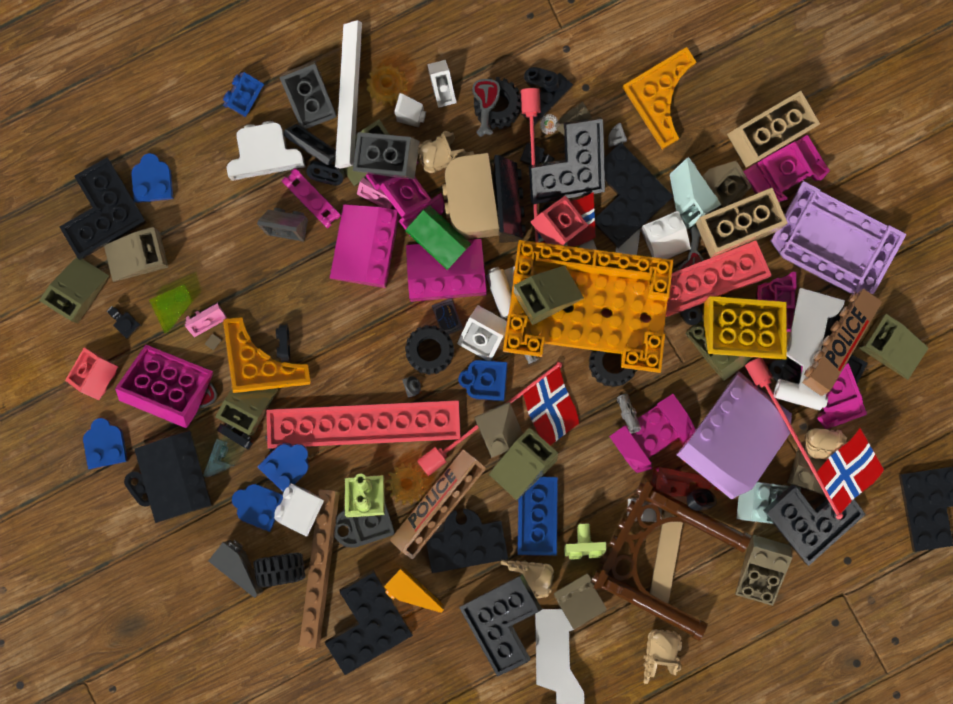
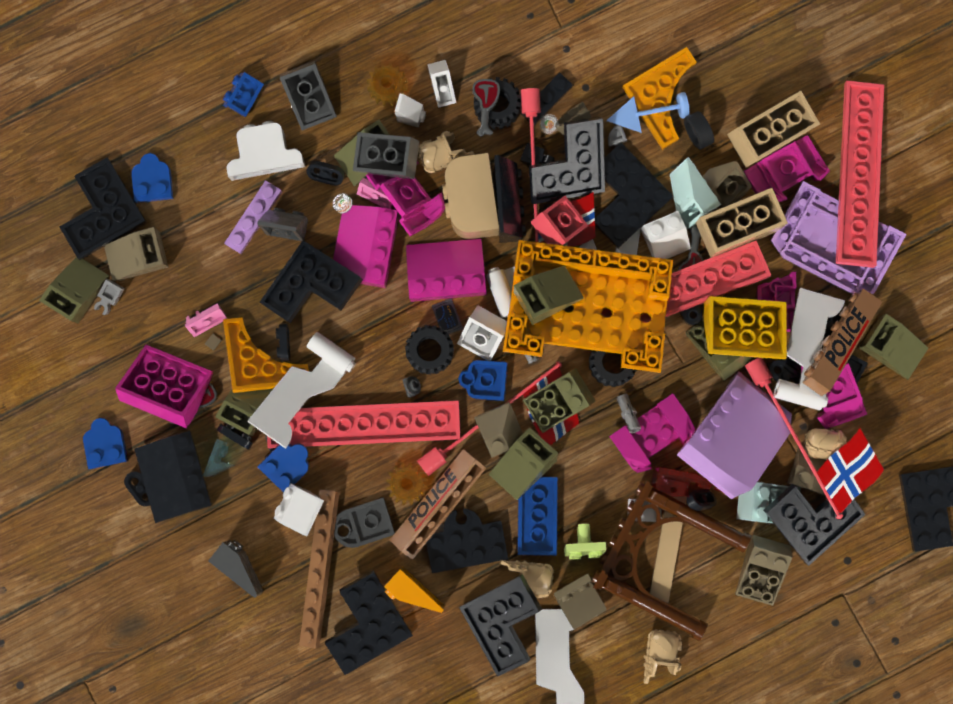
coral slope [65,347,118,400] -> none
black plate [106,306,142,339] -> none
clear neon green wing [149,284,193,333] -> none
blue plate [232,484,283,532] -> none
black tyre [253,552,306,587] -> none
dark pink plate [281,168,341,229] -> none
black plate [283,124,336,165] -> none
white tile [335,20,362,169] -> none
yellowish green plate [345,474,385,518] -> none
green slope [405,205,472,270] -> none
black plate [524,67,560,92] -> none
none -> light grey plate [94,279,125,315]
none -> lavender plate [224,180,282,254]
none -> white door [248,332,356,449]
none -> black plate [259,240,363,323]
none -> clear tile [333,193,352,213]
none -> olive slope [523,368,596,433]
none -> light blue piece [606,92,690,133]
none -> black tyre [684,111,714,150]
none -> coral plate [836,81,884,268]

